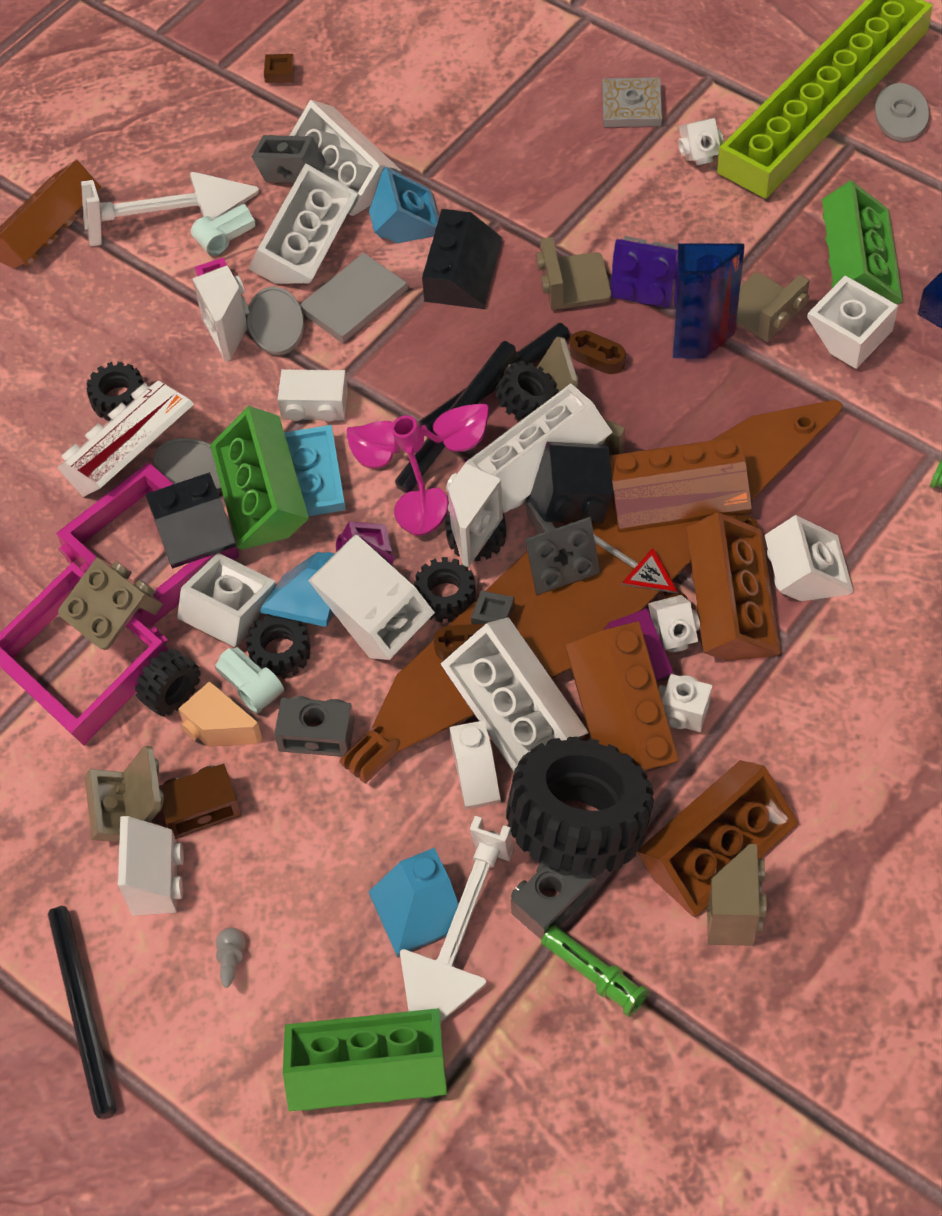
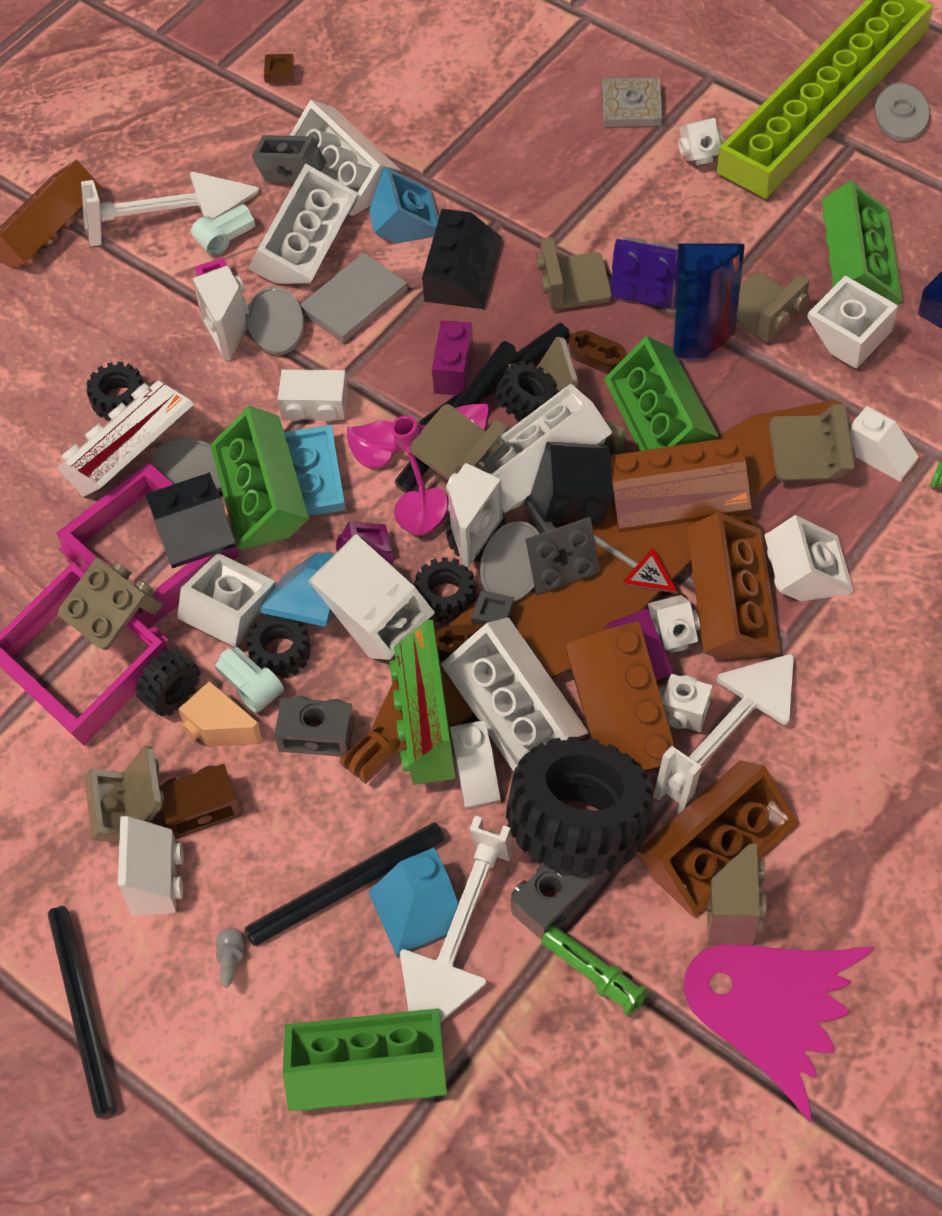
none -> black axle [244,822,444,946]
none -> bright green slope [389,620,456,785]
none -> dark tan bracket [409,404,507,480]
none -> magenta brick [432,320,474,395]
none -> light grey piece [480,521,539,603]
none -> bright green slope [604,336,719,451]
none -> white piece [653,654,794,814]
none -> dark pink piece [684,944,874,1121]
none -> dark tan bracket [769,404,856,481]
none -> white slope [849,406,919,482]

